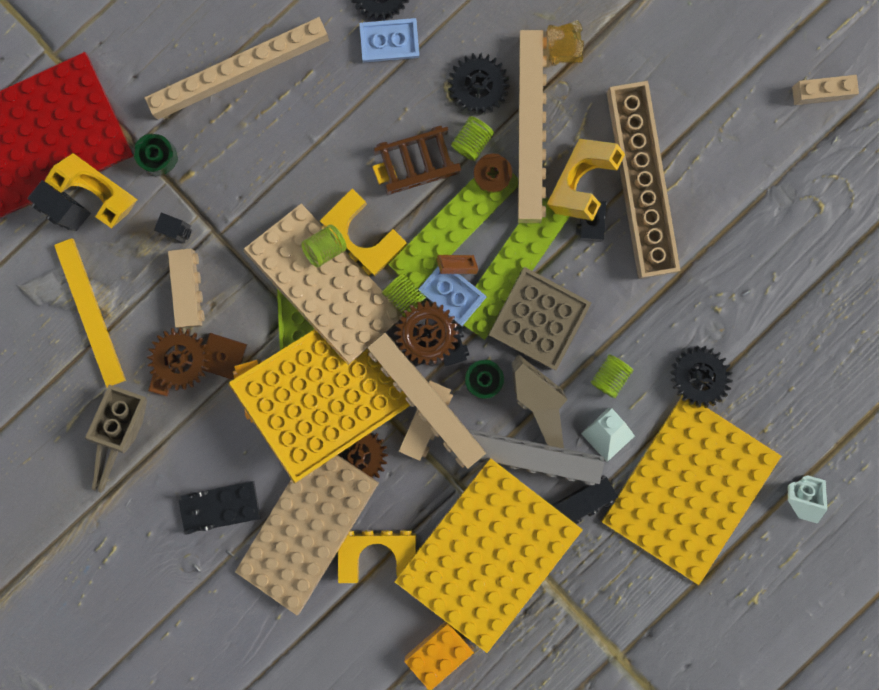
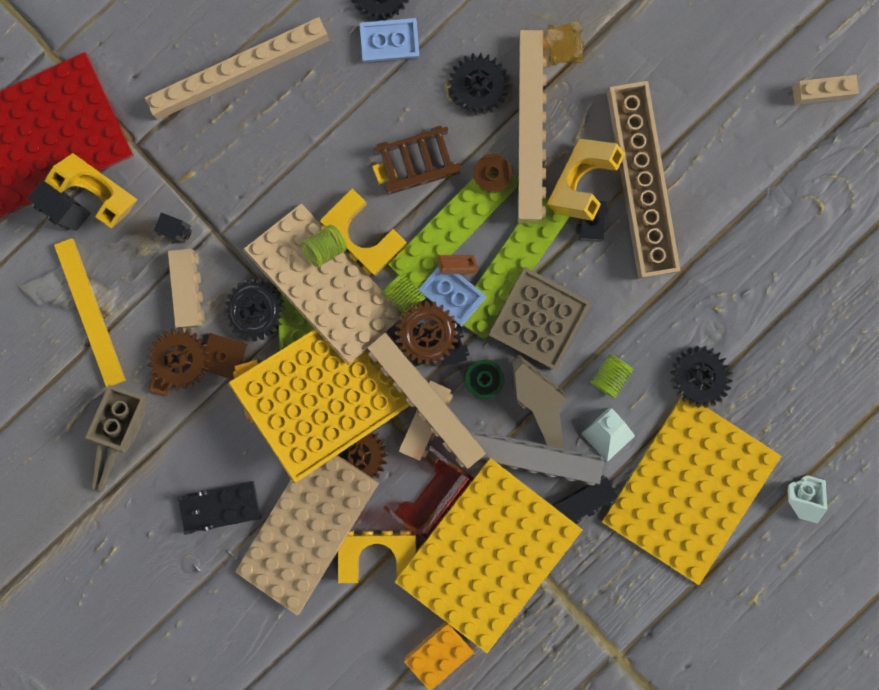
dark green brick [134,133,178,176] -> none
lime piece [451,116,494,161] -> none
none -> black gear [224,278,286,341]
none -> clear red windscreen [383,446,474,539]

